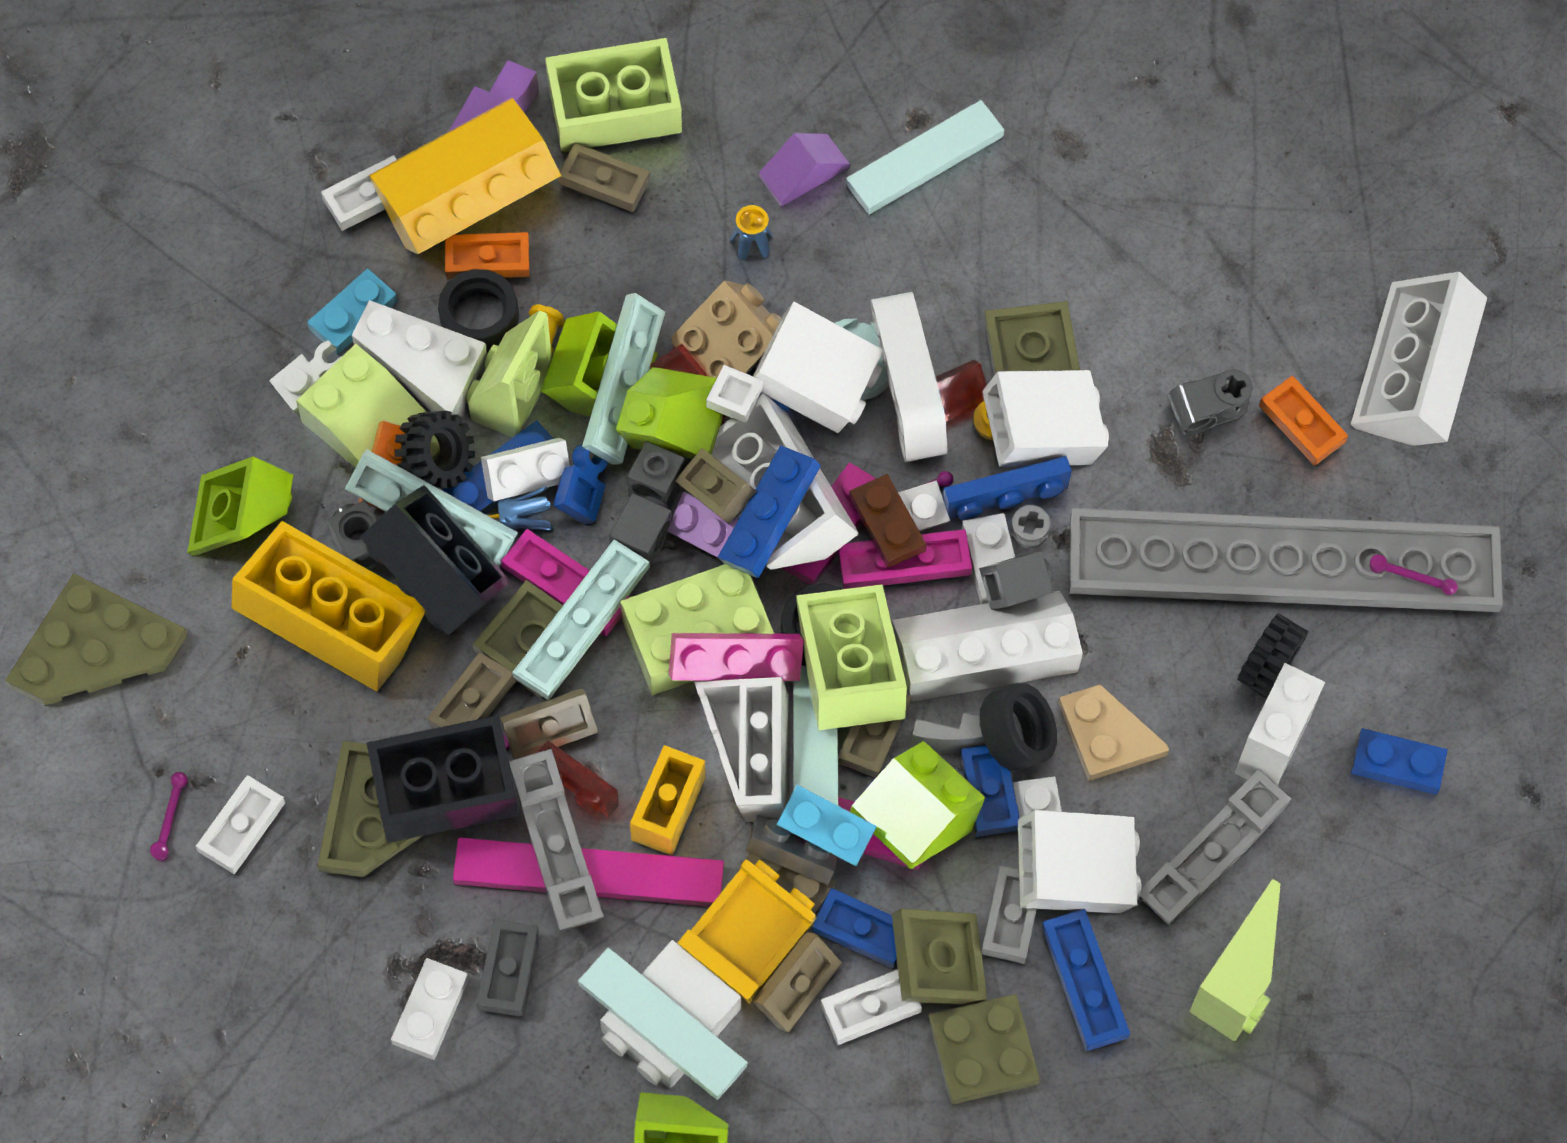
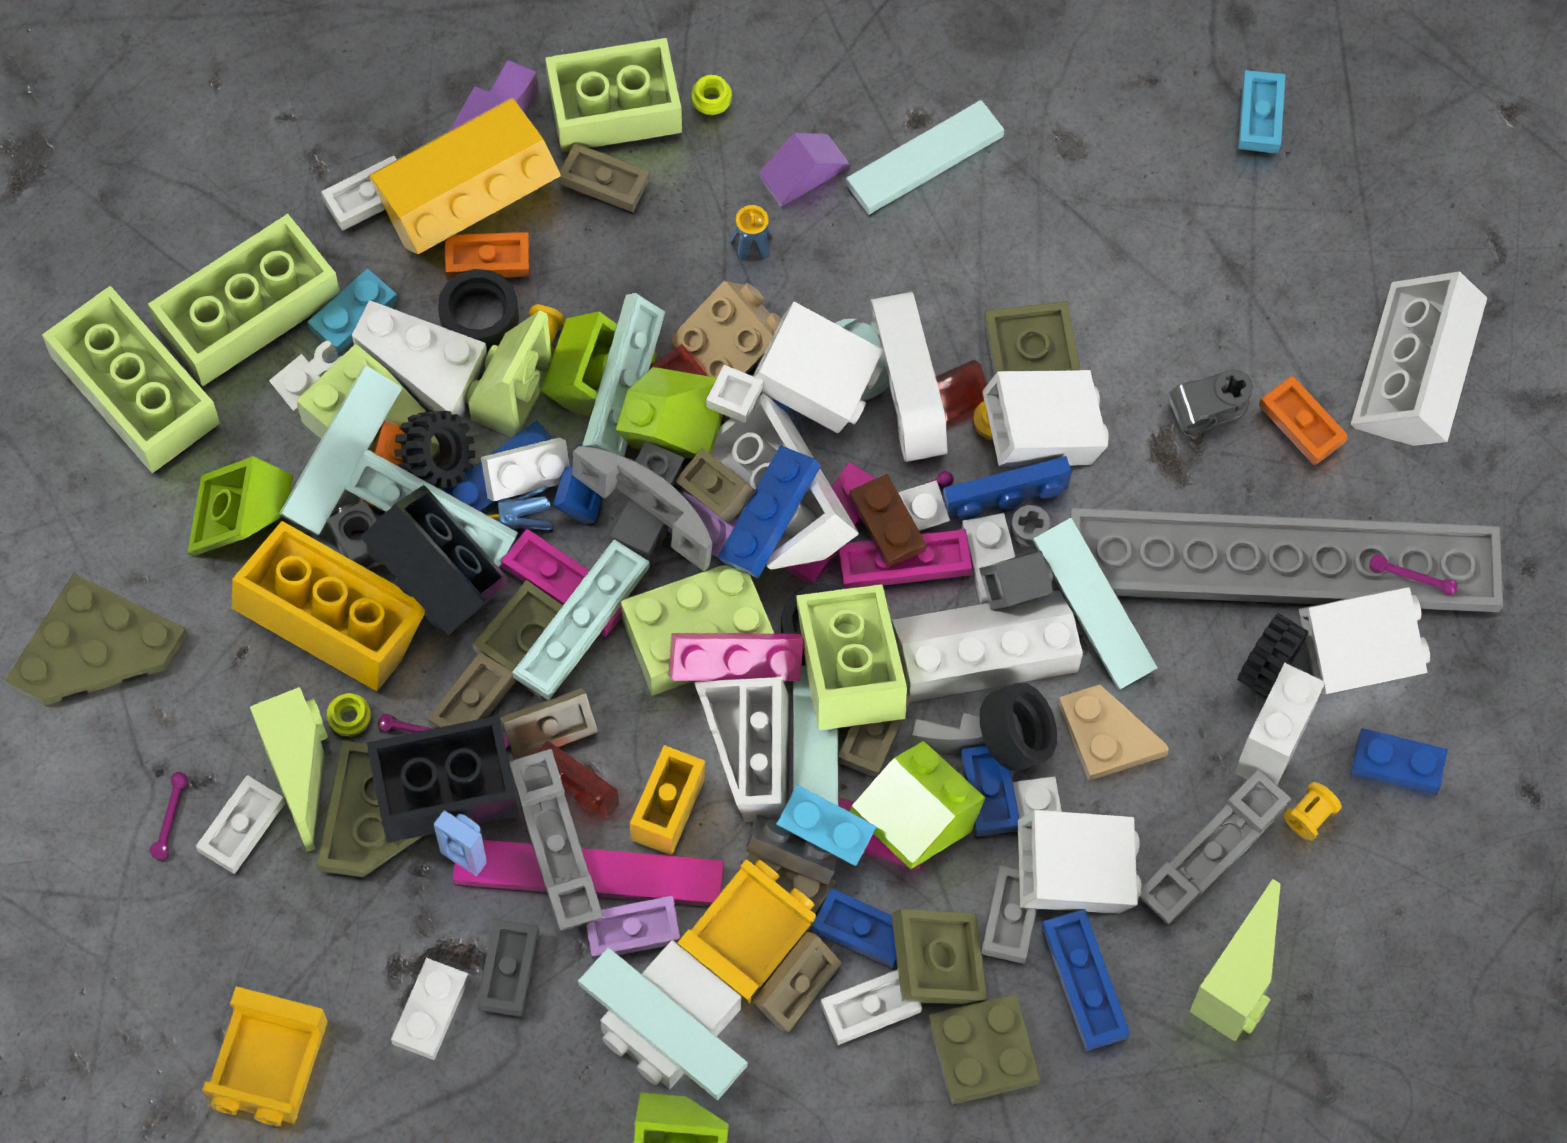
none -> yellowish green brick [42,286,220,474]
none -> yellowish green brick [148,214,340,387]
none -> yellow panel [202,986,328,1126]
none -> yellowish green slope [250,687,328,852]
none -> light aqua tile [279,366,403,536]
none -> neon yellow plate [327,693,371,737]
none -> magenta hinge [378,714,433,733]
none -> light blue plate [433,810,487,876]
none -> light grey slope [572,446,712,572]
none -> lavender plate [586,896,681,960]
none -> neon yellow plate [691,75,732,115]
none -> light aqua tile [1033,518,1157,691]
none -> medium azure plate [1238,70,1286,153]
none -> yellow bush [1283,782,1342,841]
none -> white brick [1299,587,1430,694]

